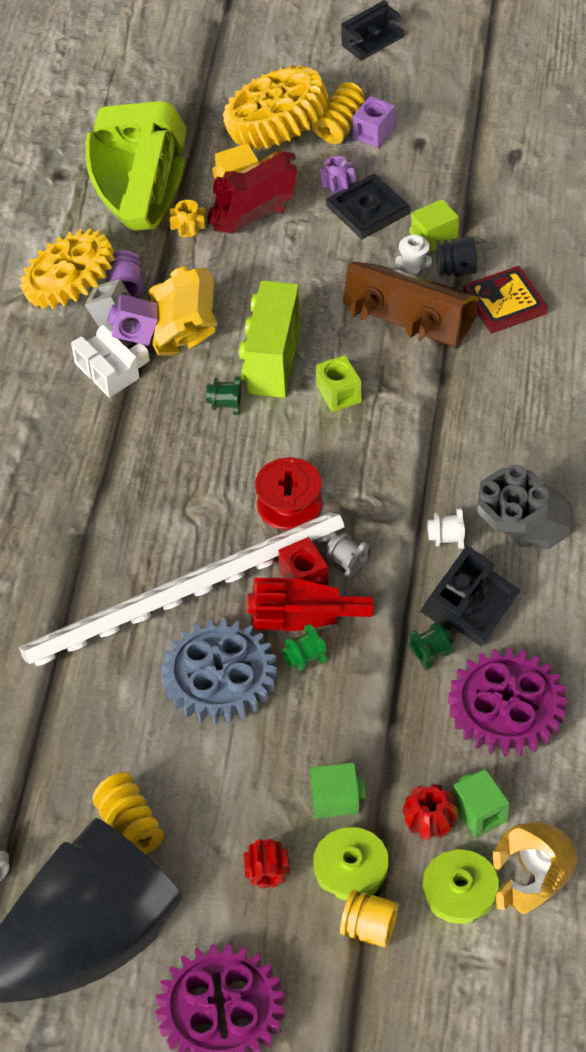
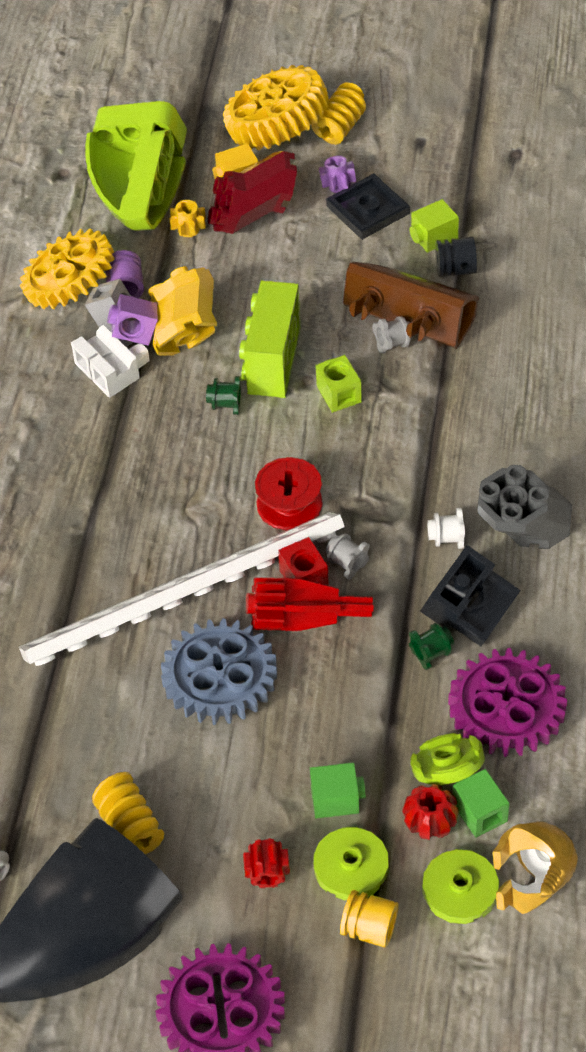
green brick [282,624,327,671] -> none
black hinge [341,0,404,61] -> none
medium lavender brick [353,96,396,148] -> none
white brick [396,235,432,276] -> none
tile [463,266,548,334] -> none
none -> light grey brick [372,316,413,353]
none -> lime plate [410,733,485,785]

